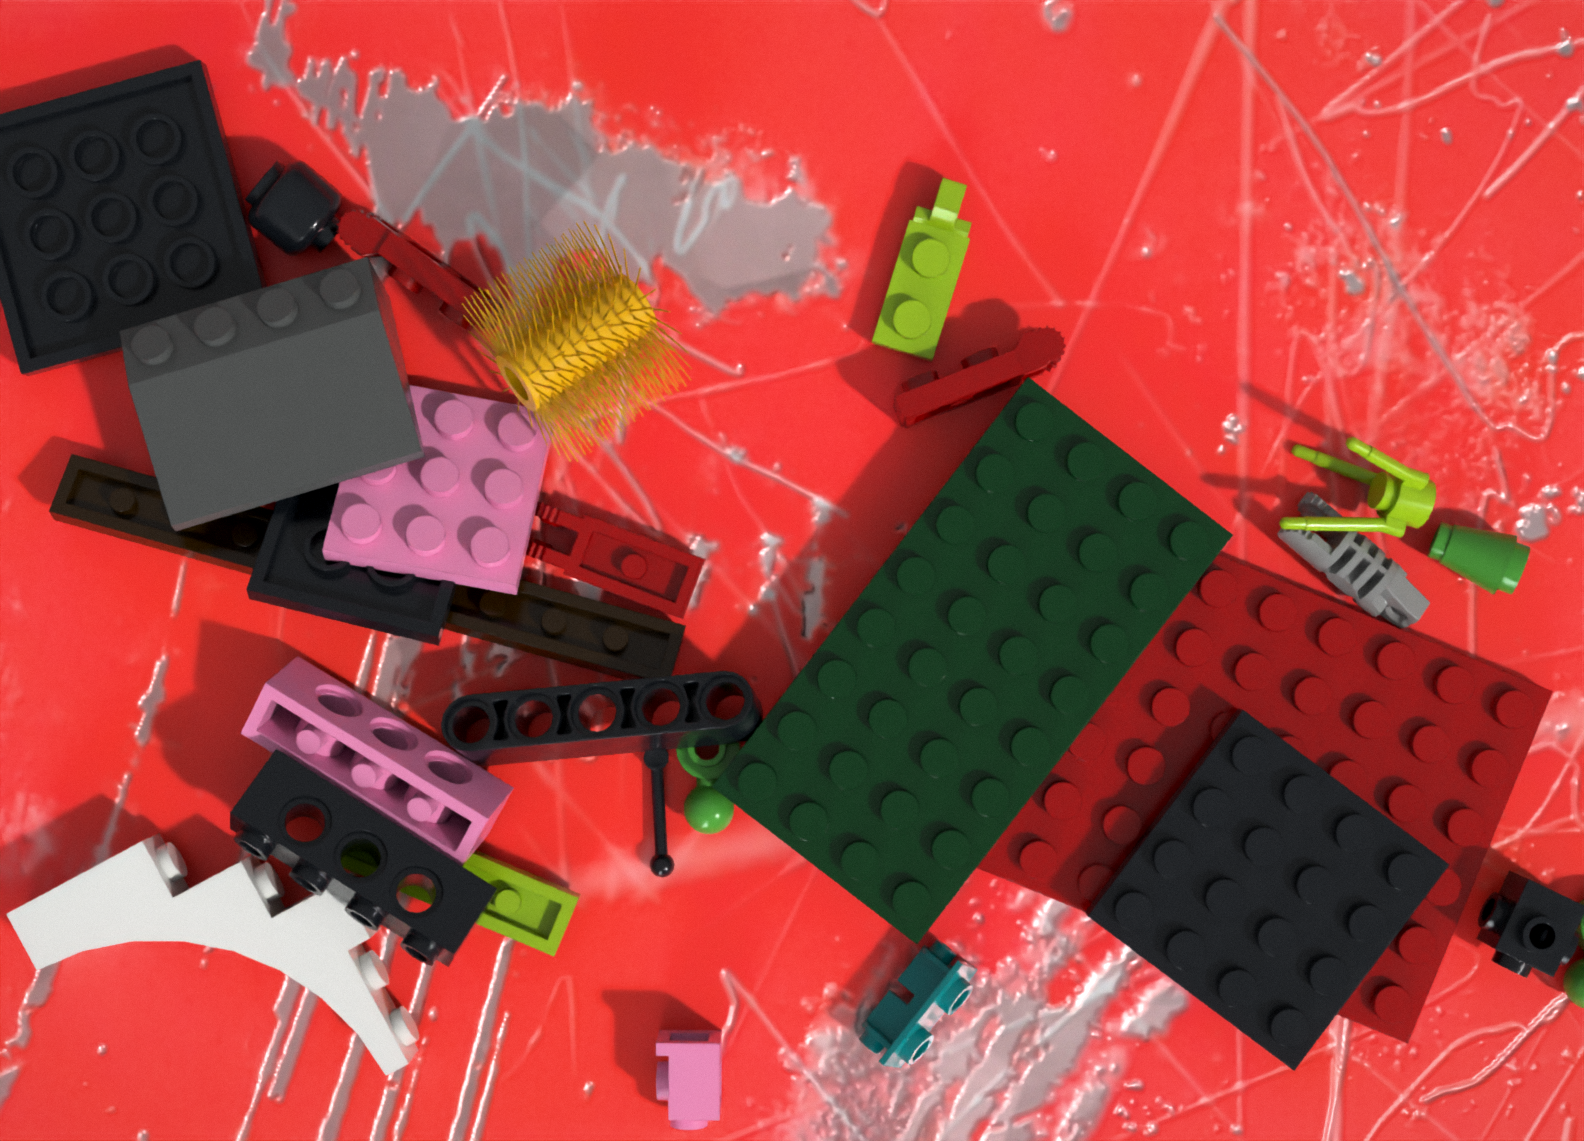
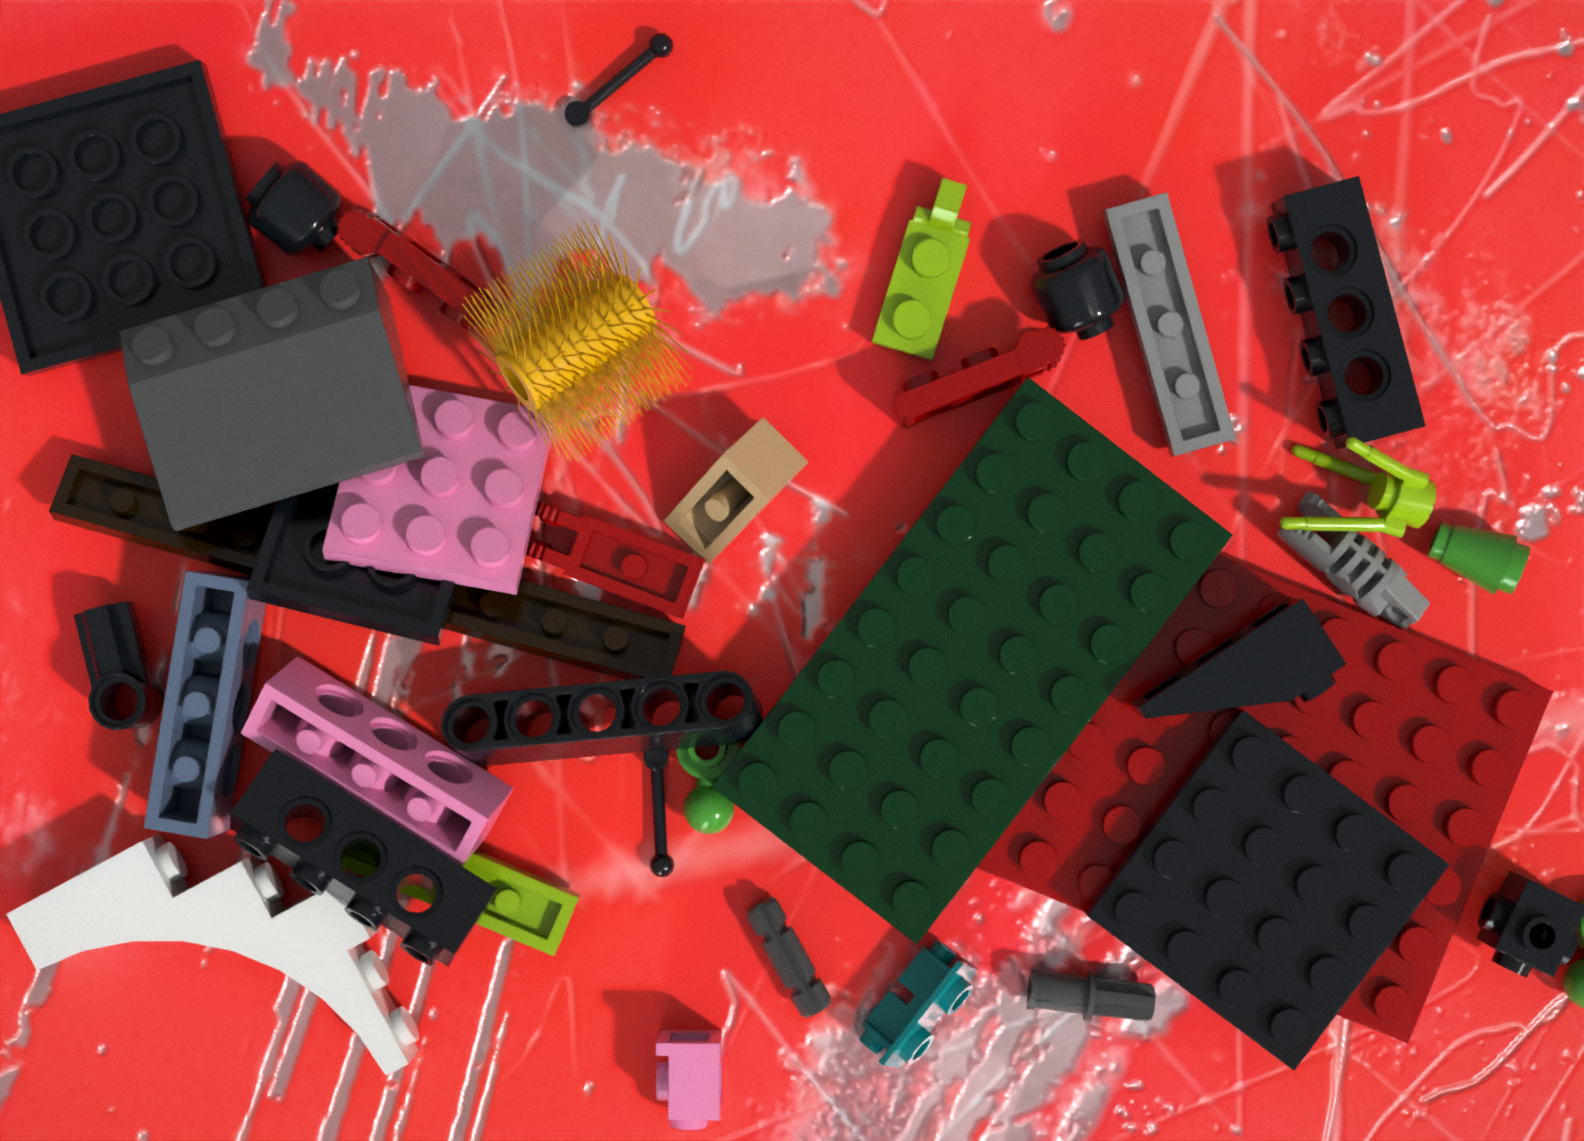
none -> black piece [74,601,163,730]
none -> sand blue brick [144,571,266,839]
none -> black hinge [564,33,674,128]
none -> tan slope [663,417,809,565]
none -> dark grey axle [747,897,831,1018]
none -> dark grey axle [1027,969,1156,1022]
none -> black head [1031,239,1125,340]
none -> light grey plate [1102,192,1236,457]
none -> black slope [1130,597,1346,718]
none -> black brick [1267,176,1426,449]

